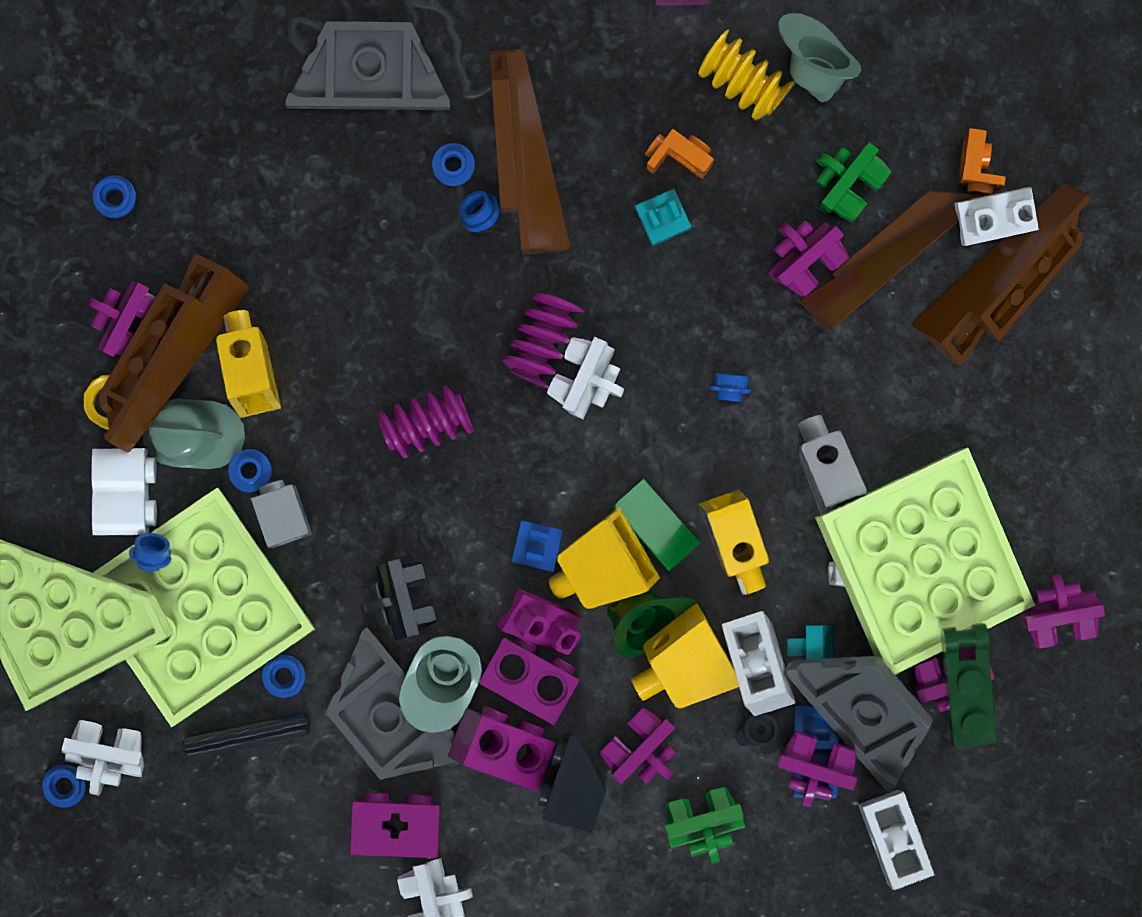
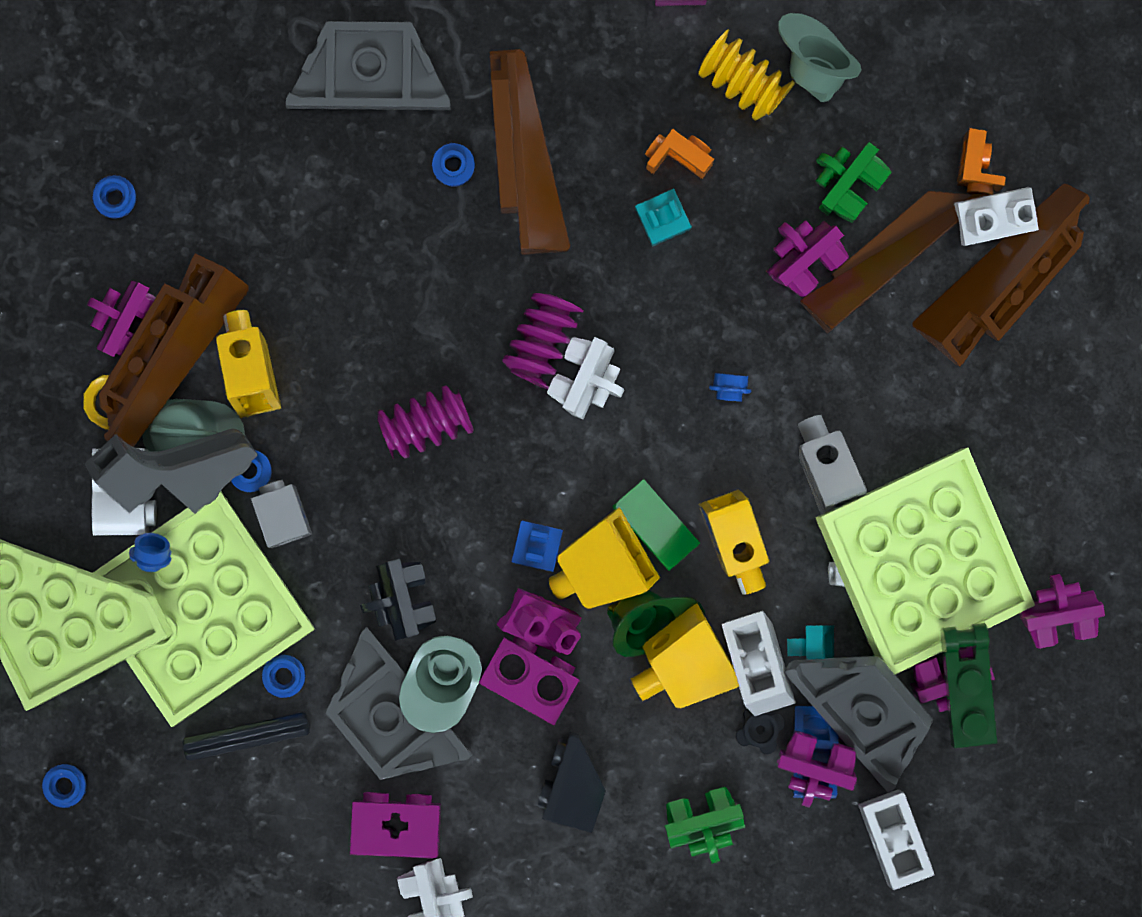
white hips [62,720,144,795] -> none
magenta brick [447,706,556,792] -> none
blue plate [459,191,501,232] -> none
magenta hips [600,707,676,784] -> none
none -> dark grey arch [84,429,258,514]

